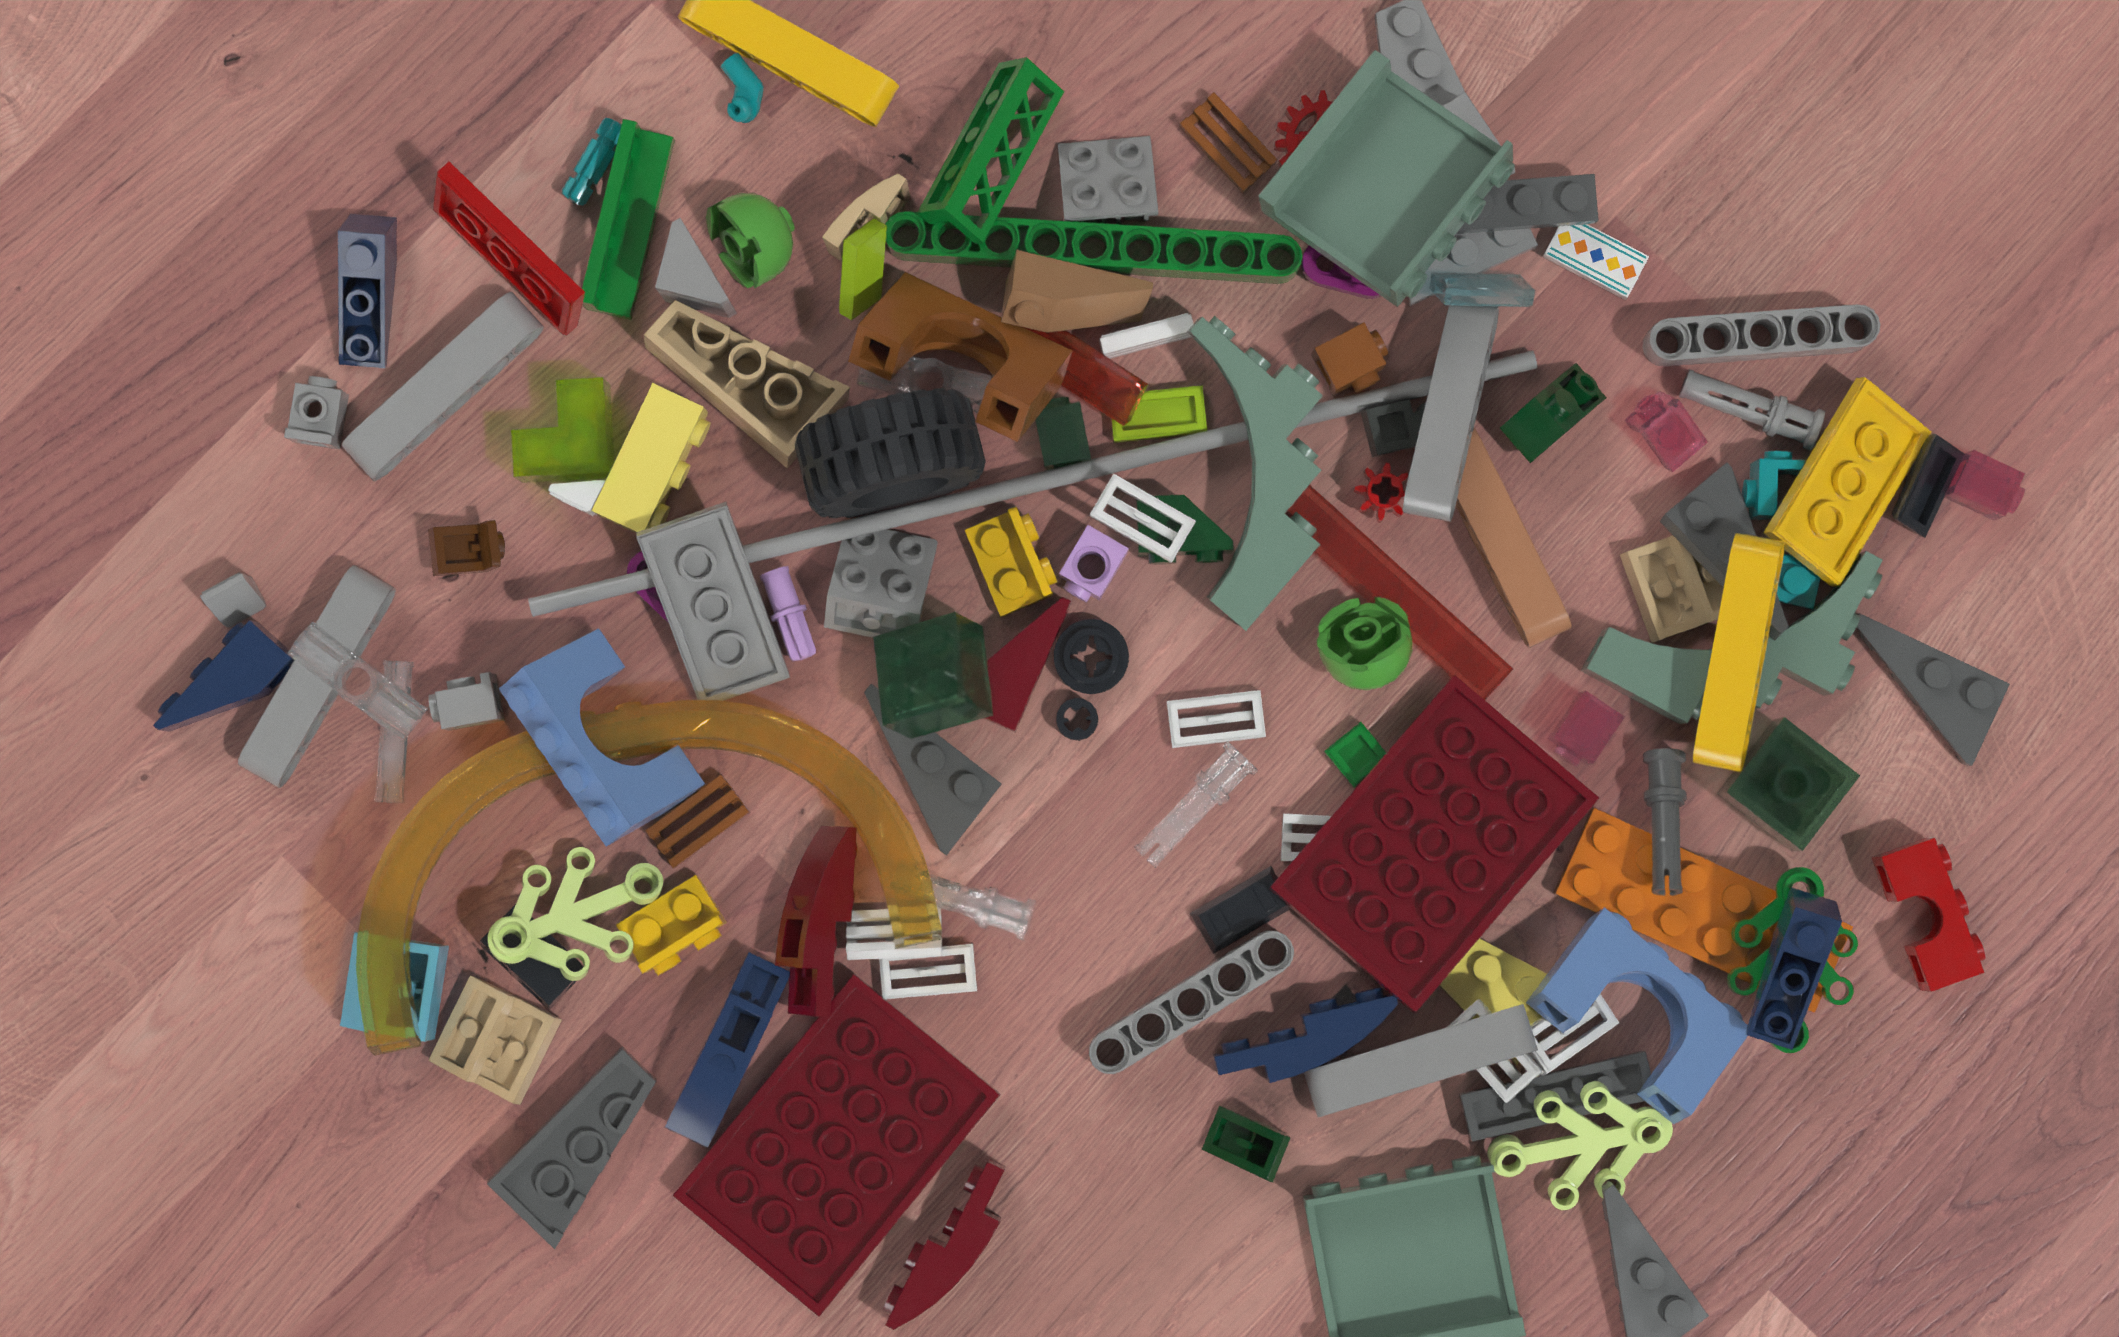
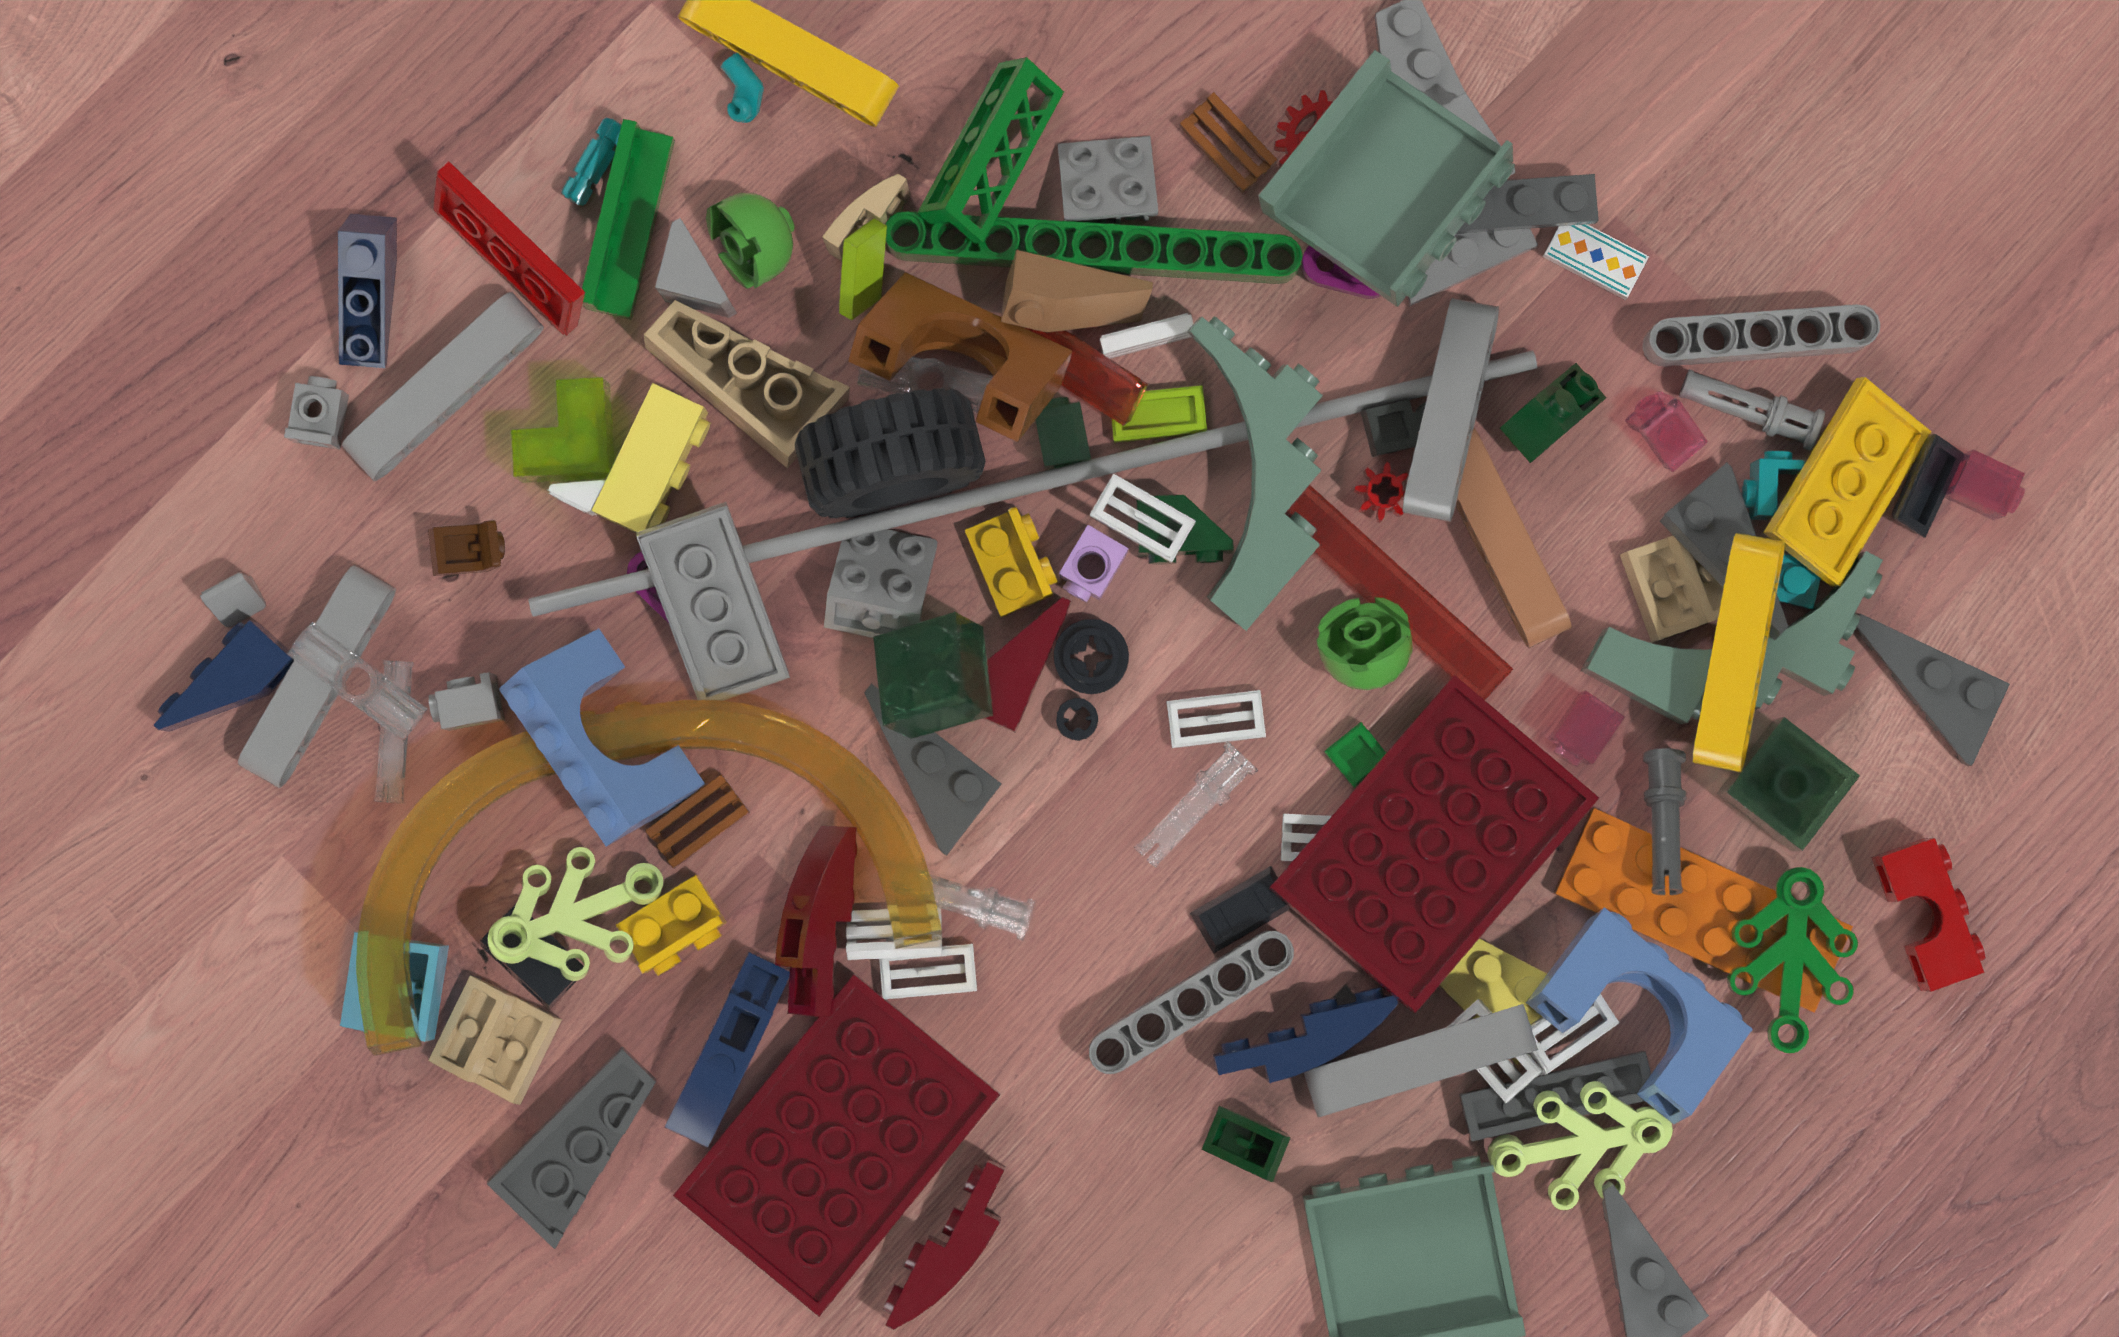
lavender axle [760,566,816,661] -> none
dark orange brick [1311,322,1388,396] -> none
clear light blue tile [1429,272,1535,307] -> none
dark blue slope [1746,887,1842,1050] -> none

